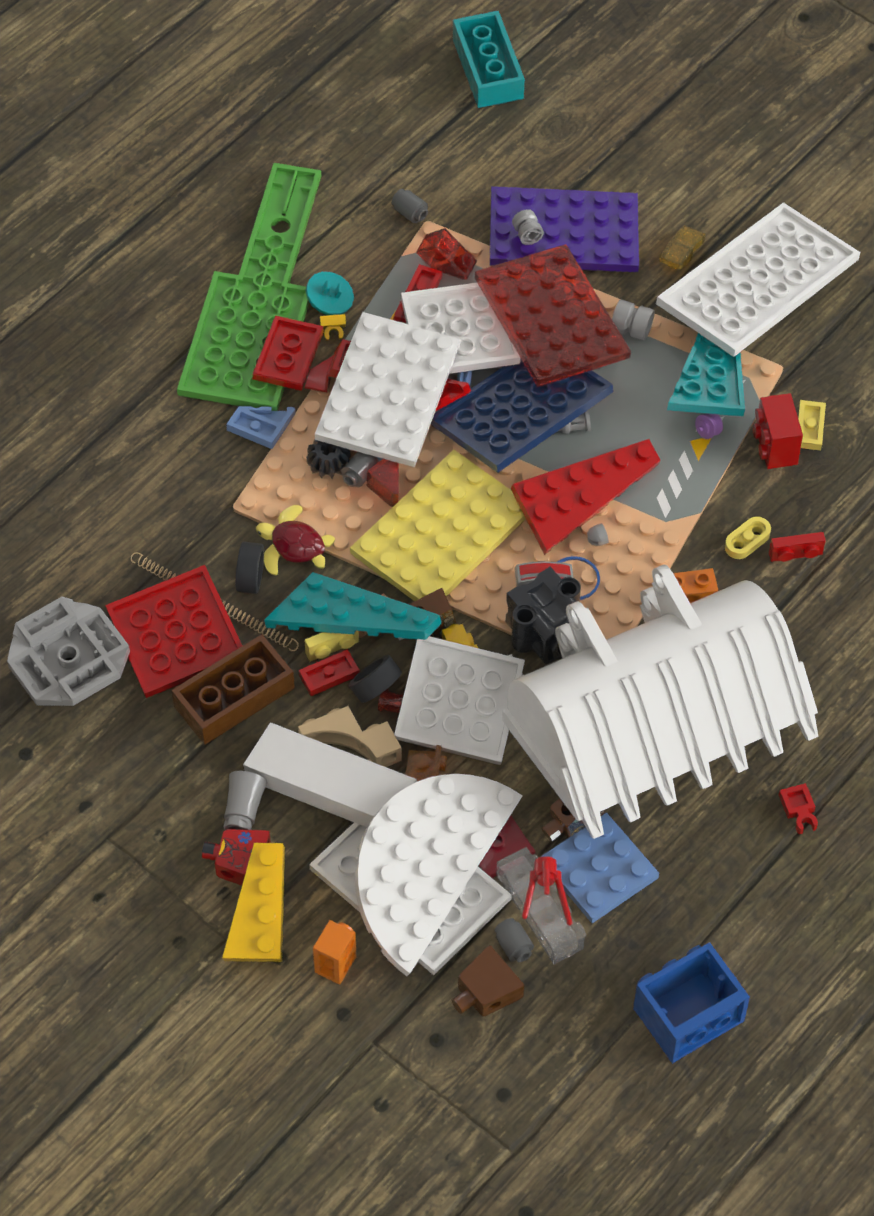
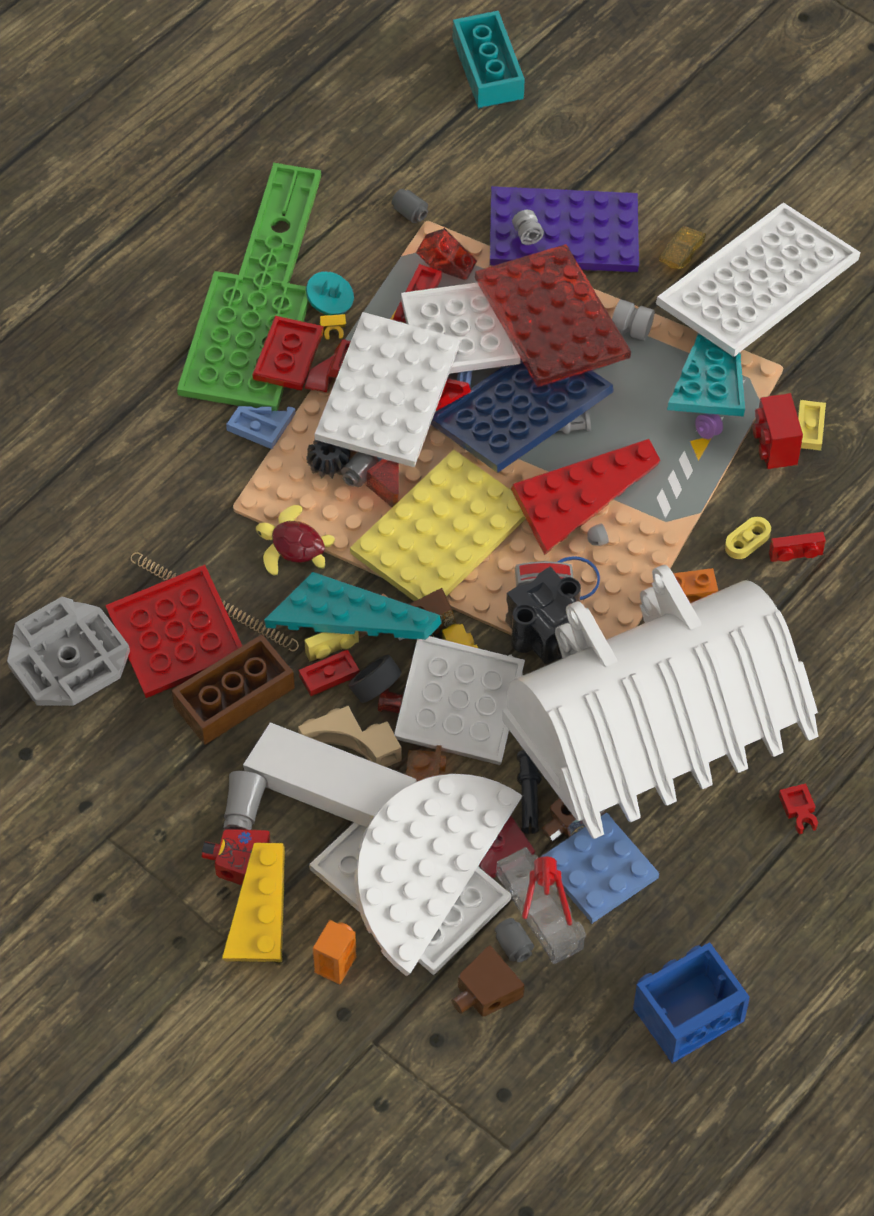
black tyre [235,541,264,594] -> none
none -> black pin [516,750,542,834]

